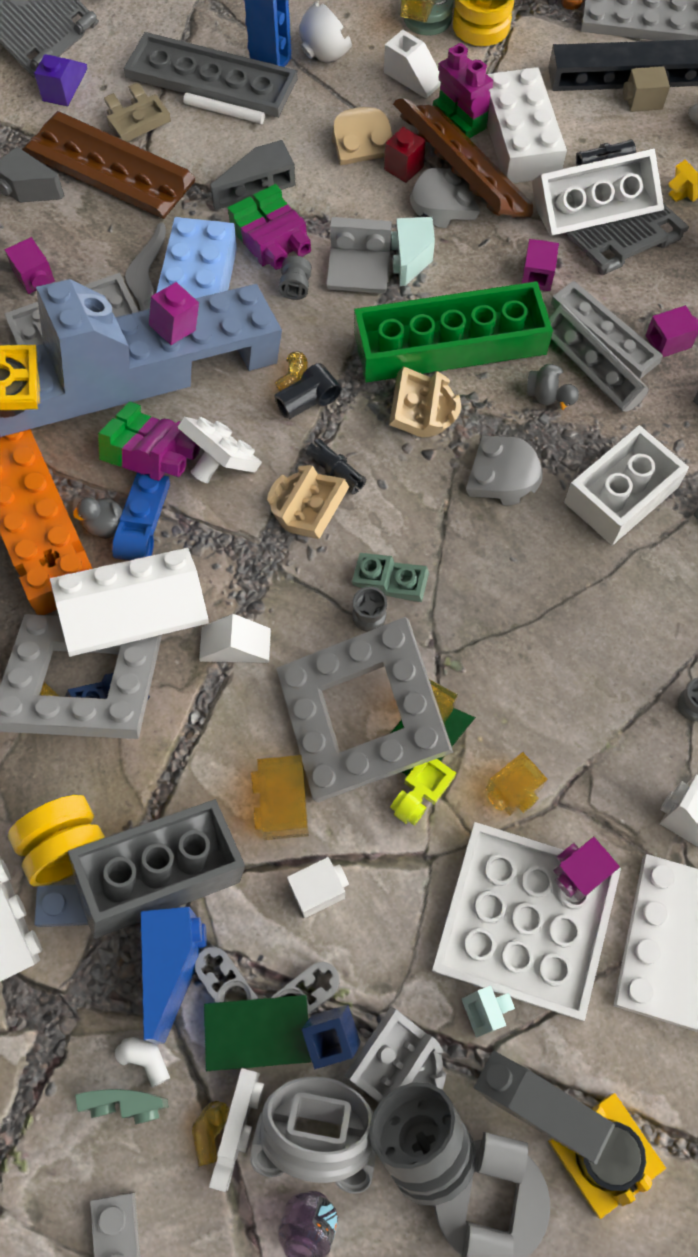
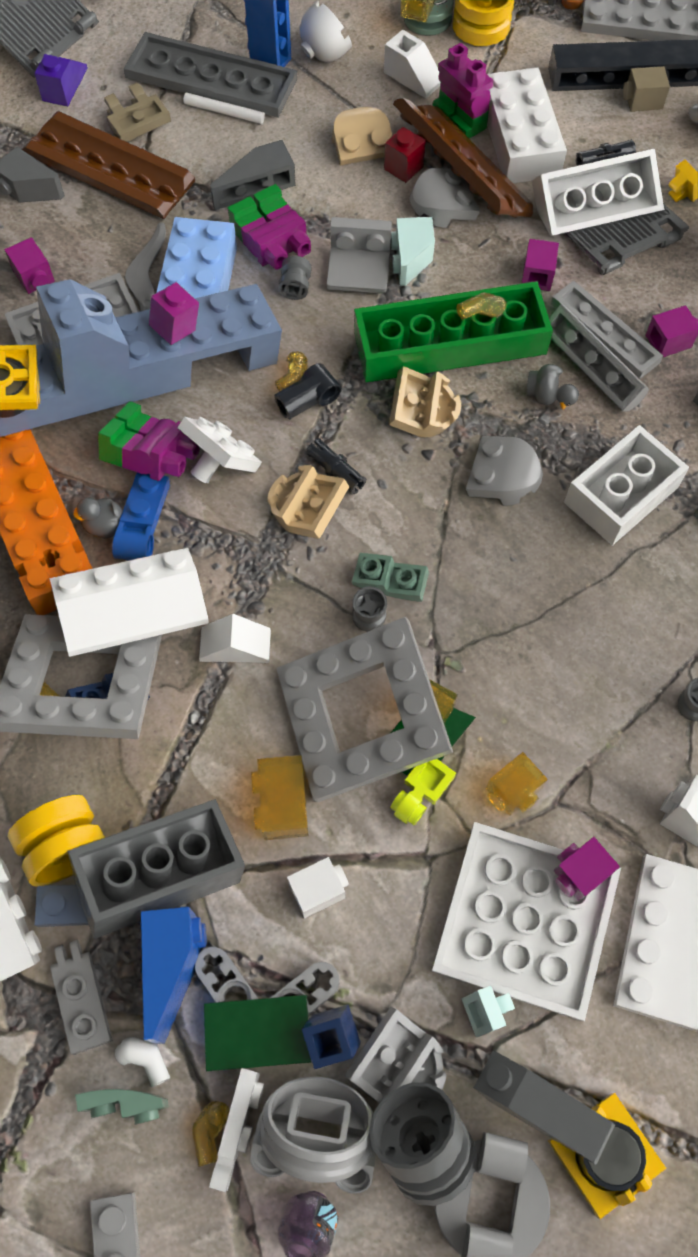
none -> light grey hinge [50,939,113,1055]
none -> clear yellow arm [457,292,506,319]

